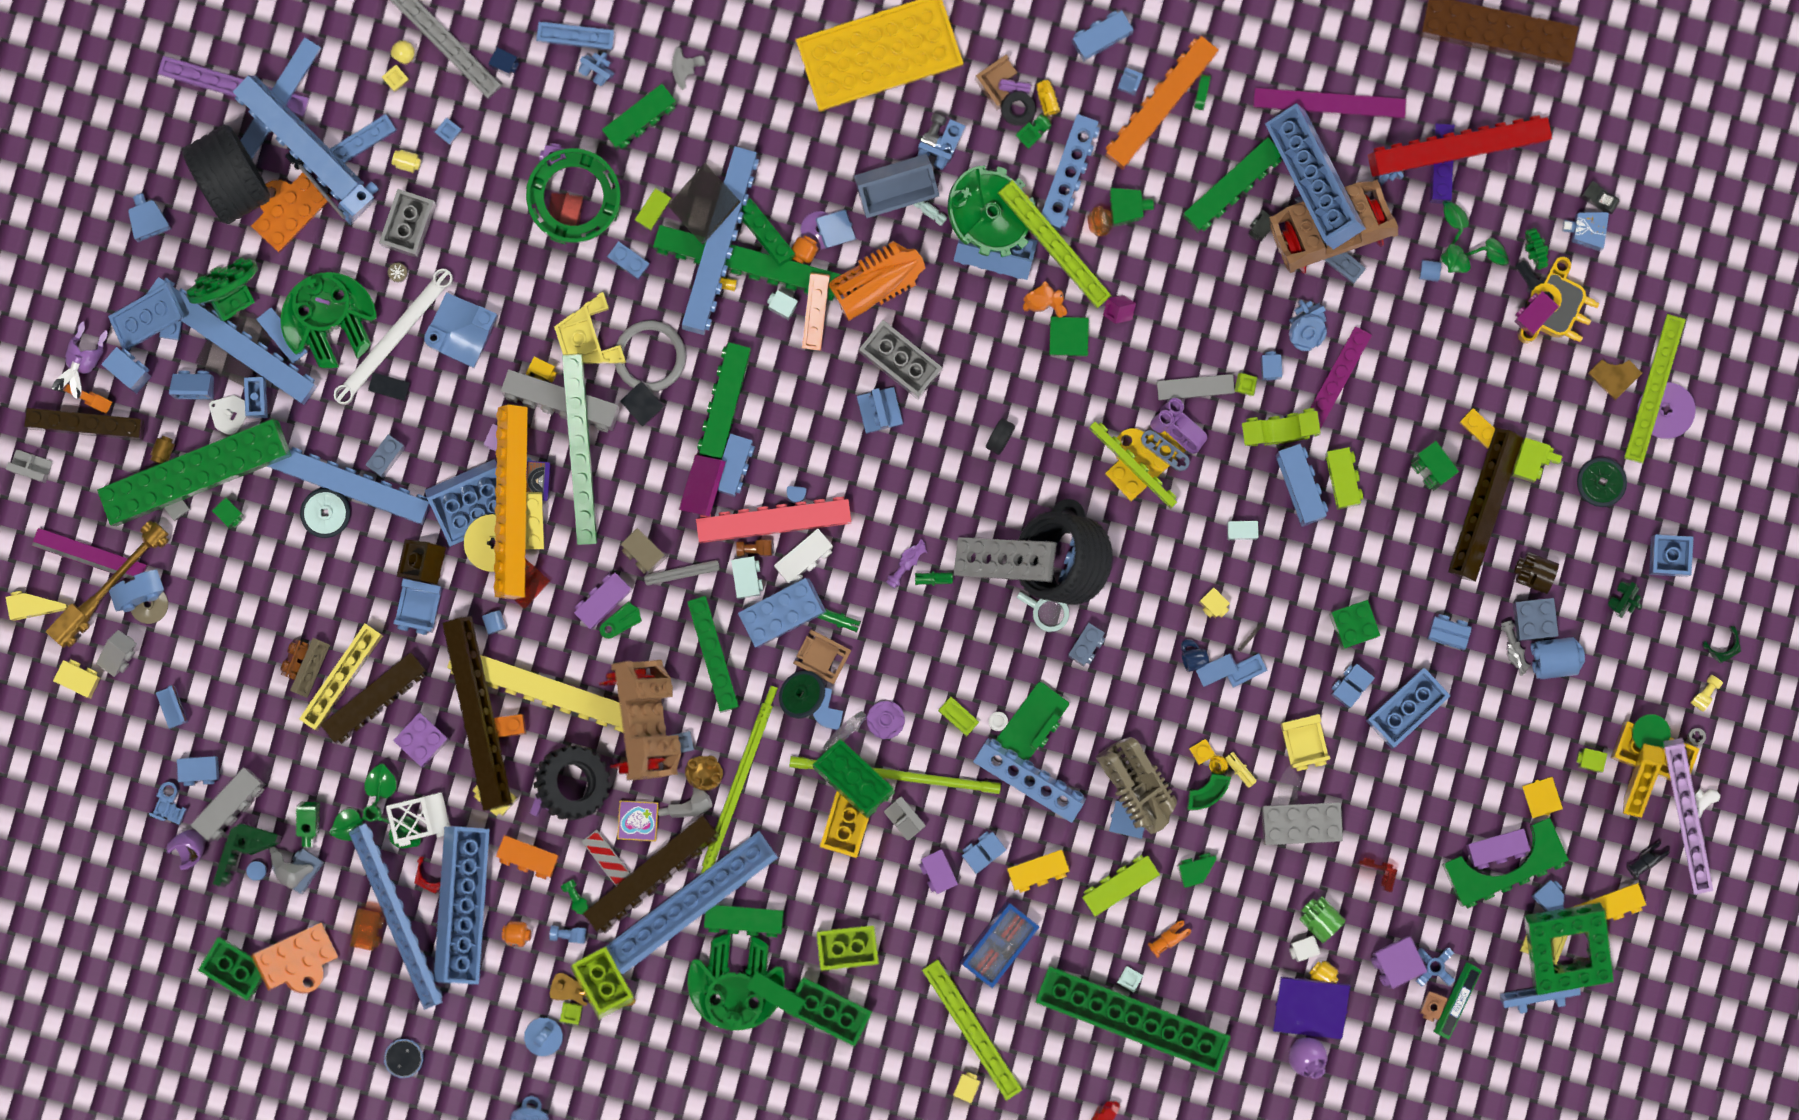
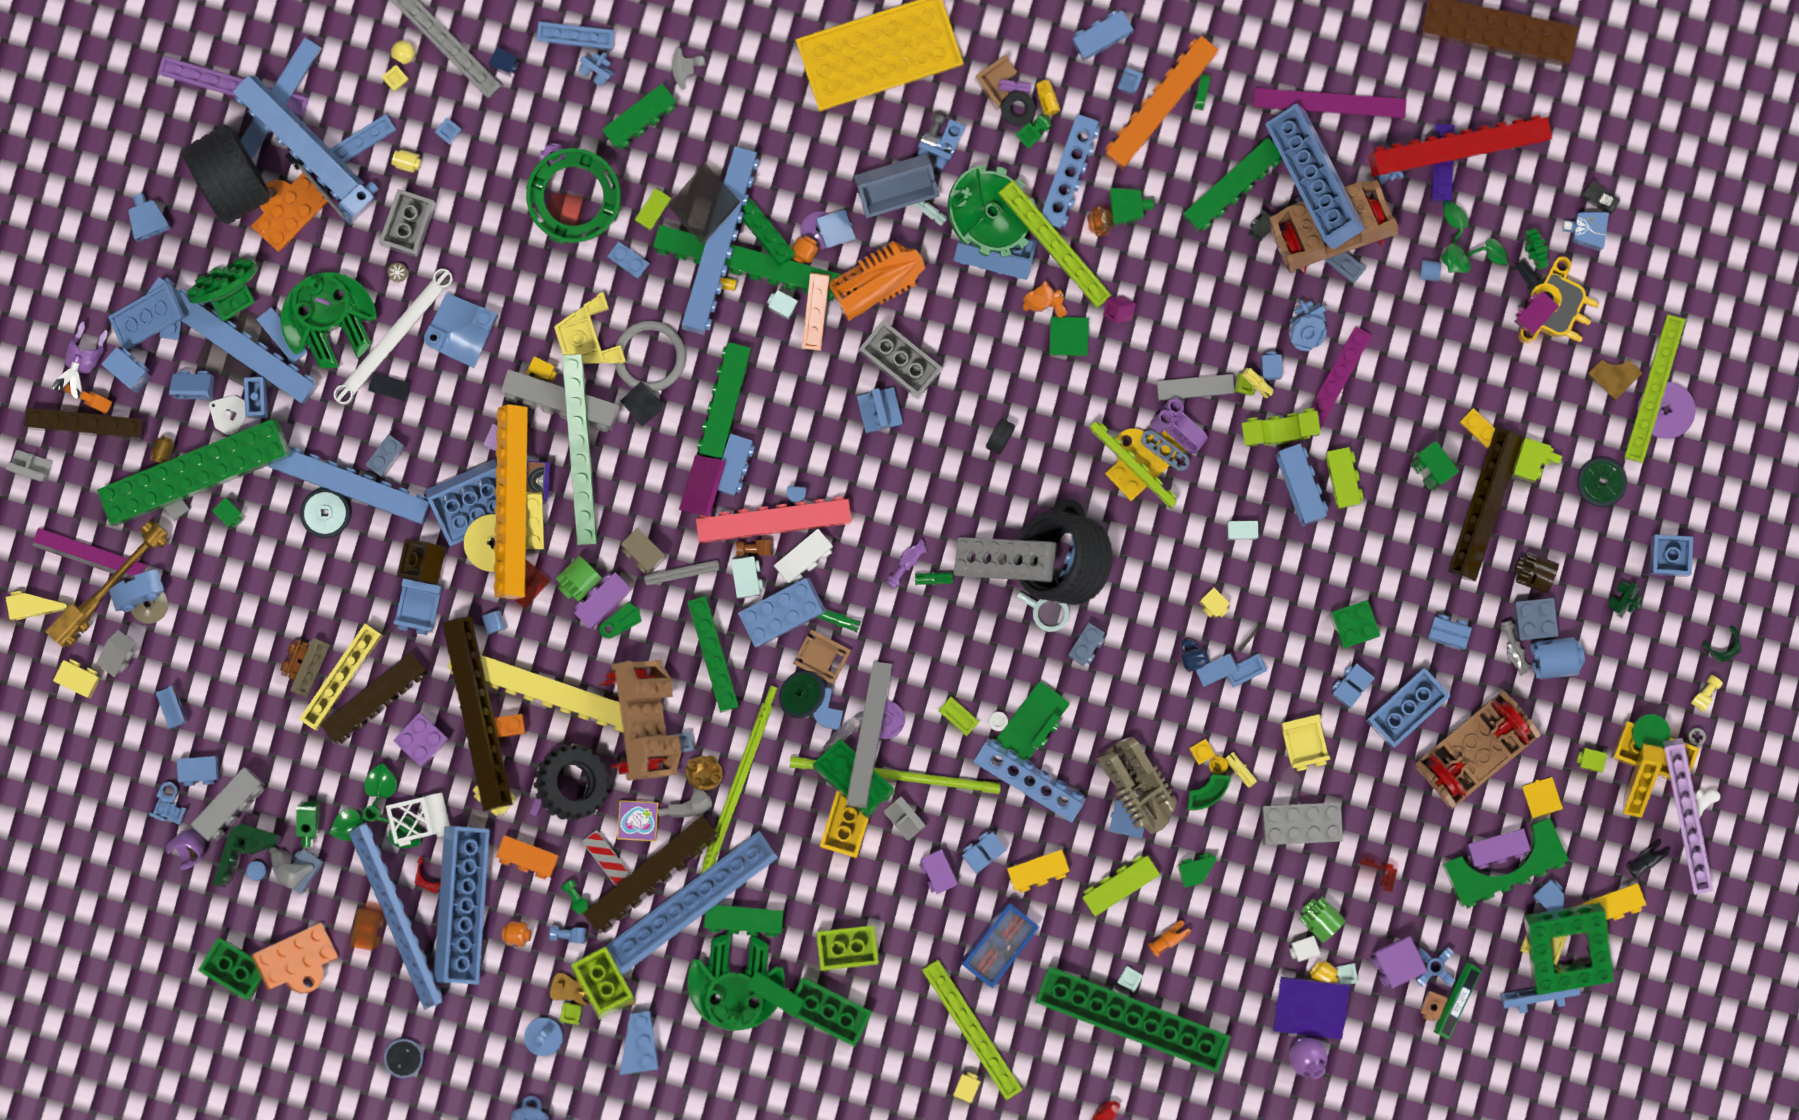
none -> bright green gear [555,555,602,602]
none -> medium blue wedge [620,1011,659,1075]
none -> light grey tile [847,662,893,808]
none -> light yellow axle [1242,368,1274,398]
none -> light aqua tile [1335,963,1358,984]
none -> medium nougat piece [1413,690,1541,809]

